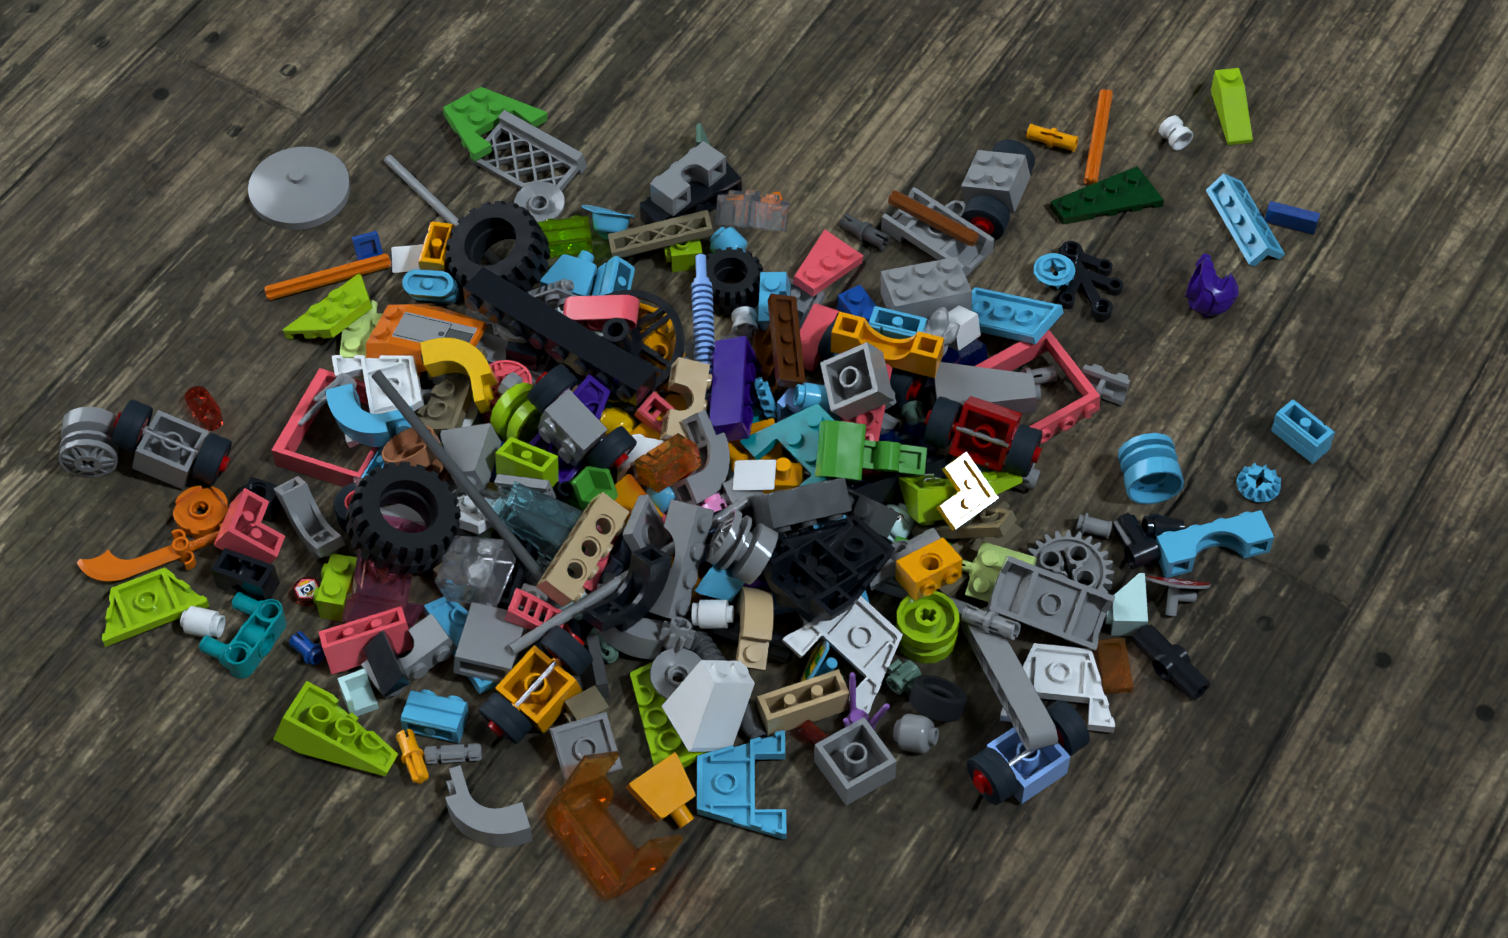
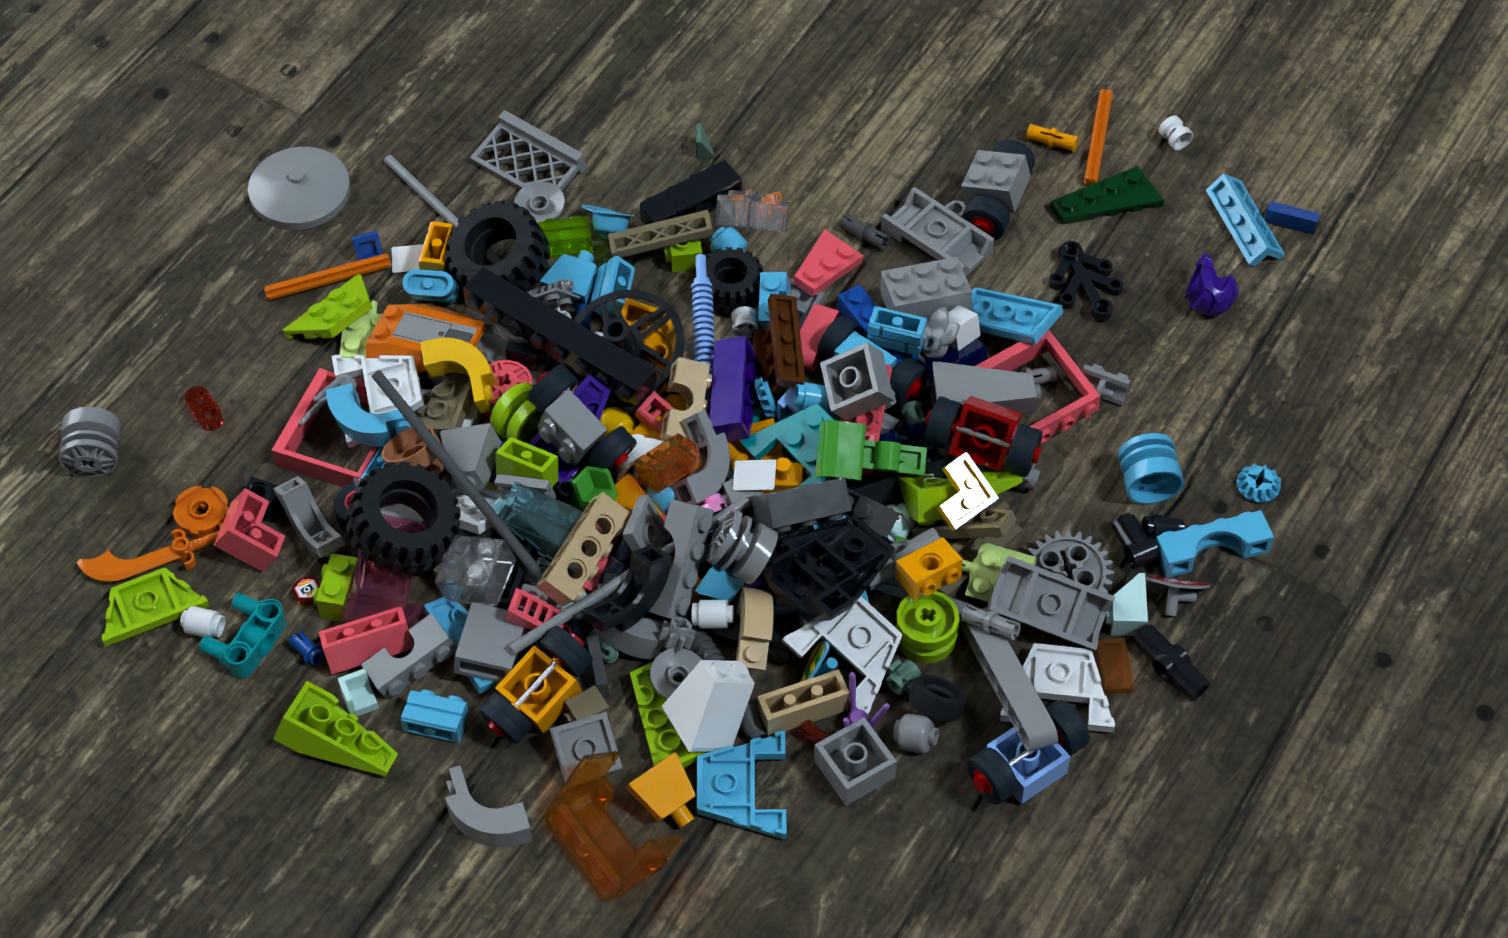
brick [112,399,232,489] -> none
black brick [211,548,280,601] -> none
black slope [363,630,410,697] -> none
light orange axle [396,729,429,784] -> none
light grey axle [424,743,482,764] -> none
bright green wing [443,87,548,162] -> none
light grey tile [498,372,523,396] -> none
coral beam [563,295,640,331] -> none
light grey arch [650,141,726,216] -> none
light orange arch [831,312,944,378] -> none
dark orange axle [888,190,979,247] -> none
medium azure gear [1033,253,1075,289] -> none
light grey pin [1076,513,1112,539] -> none
lime slope [1211,68,1253,145] -> none
medium azure brick [1271,400,1335,464] -> none

